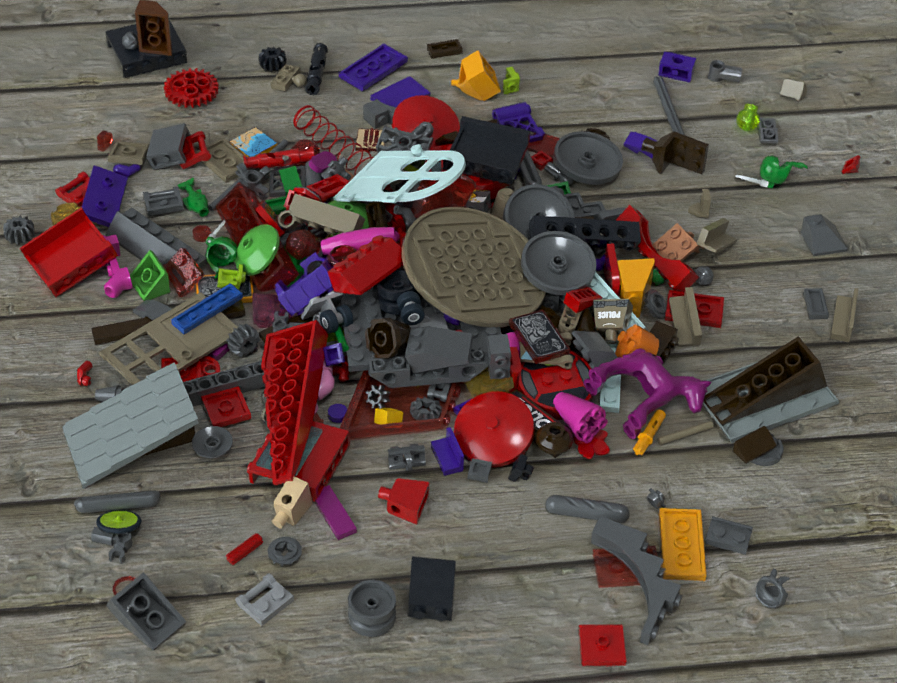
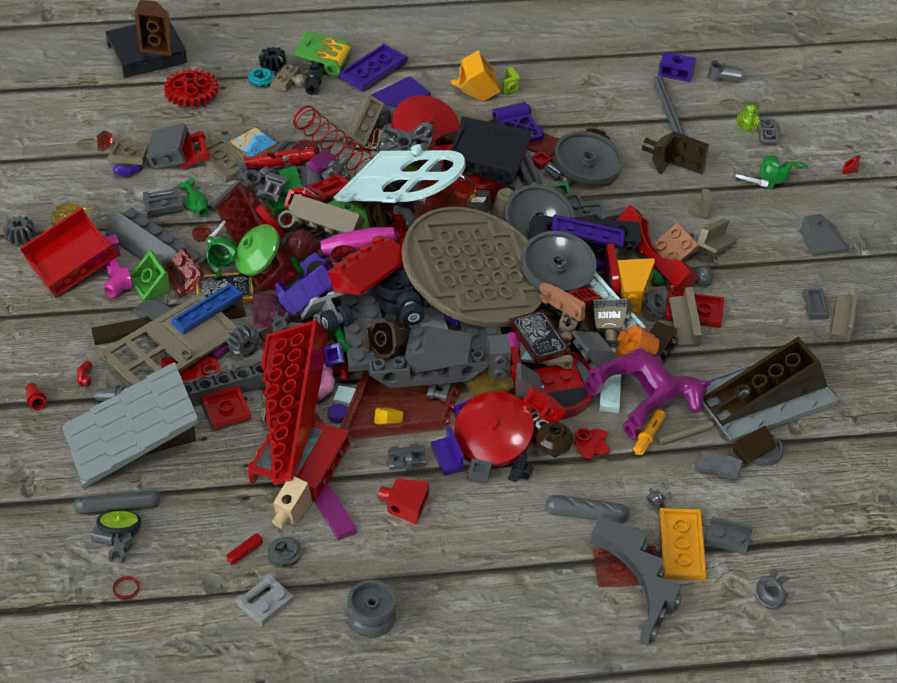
red plate [55,171,90,209] -> none
dark purple plate [82,165,128,227] -> none
dark grey slope [106,572,186,650] -> none
dark grey piece [122,32,139,49] -> none
dark grey dish [192,426,233,458] -> none
lime bracket [217,264,246,290] -> none
dark grey gear [366,385,391,408] -> none
black slope [408,556,456,621] -> none
dark grey gear [410,396,442,422] -> none
dark brown tile [427,39,463,59] -> none
dark pink cone [553,392,608,443] -> none
red plate [579,625,626,666] -> none
dark purple slope [623,131,657,158] -> none
tile [780,78,807,101] -> none
none -> red cone [25,383,47,410]
none -> teal gear [248,68,274,87]
none -> flat silver piece [256,172,290,206]
none -> bright green door [293,31,353,77]
none -> light aqua tile [333,385,358,408]
none -> dark tan panel [343,95,384,148]
none -> dark grey slope [515,363,544,401]
none -> red slope [522,385,566,423]
none -> nougat hinge [539,283,586,322]
none -> dark purple tile [551,214,625,249]
none -> flat silver slope [696,451,744,479]

